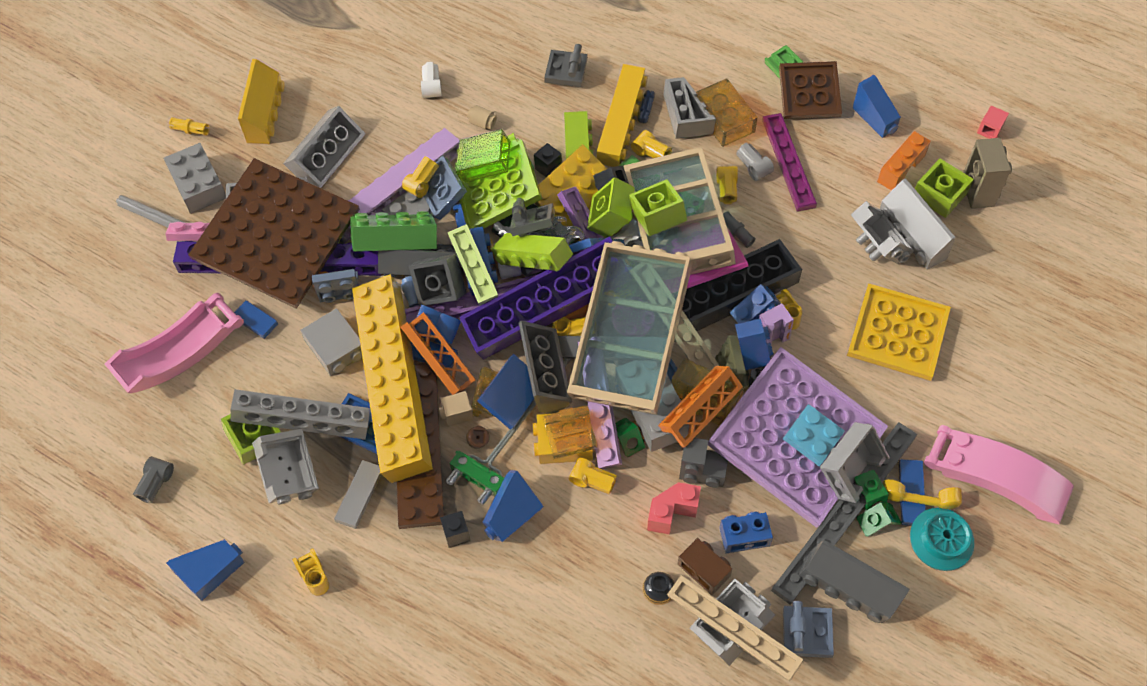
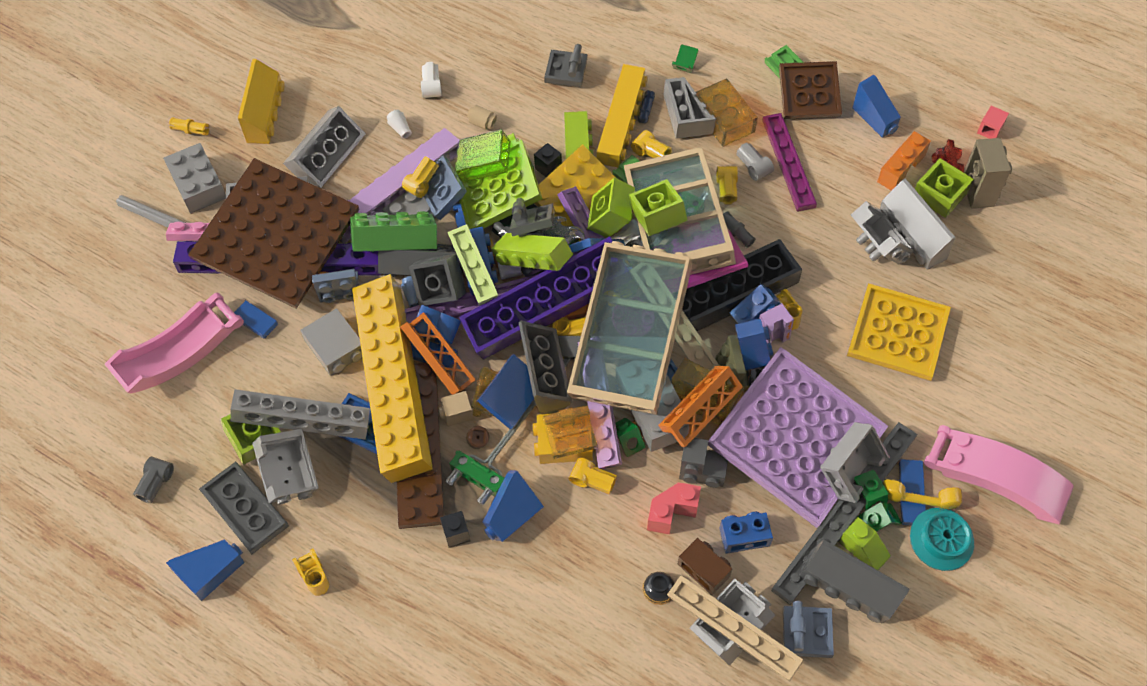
light grey tile [334,460,382,529] -> none
black brick [593,166,629,191] -> none
medium azure plate [783,404,845,466] -> none
none -> dark grey tile [199,461,289,555]
none -> white cone [387,109,412,139]
none -> green bracket [672,44,699,73]
none -> lime slope [839,517,891,570]
none -> clear red hips [931,139,965,172]

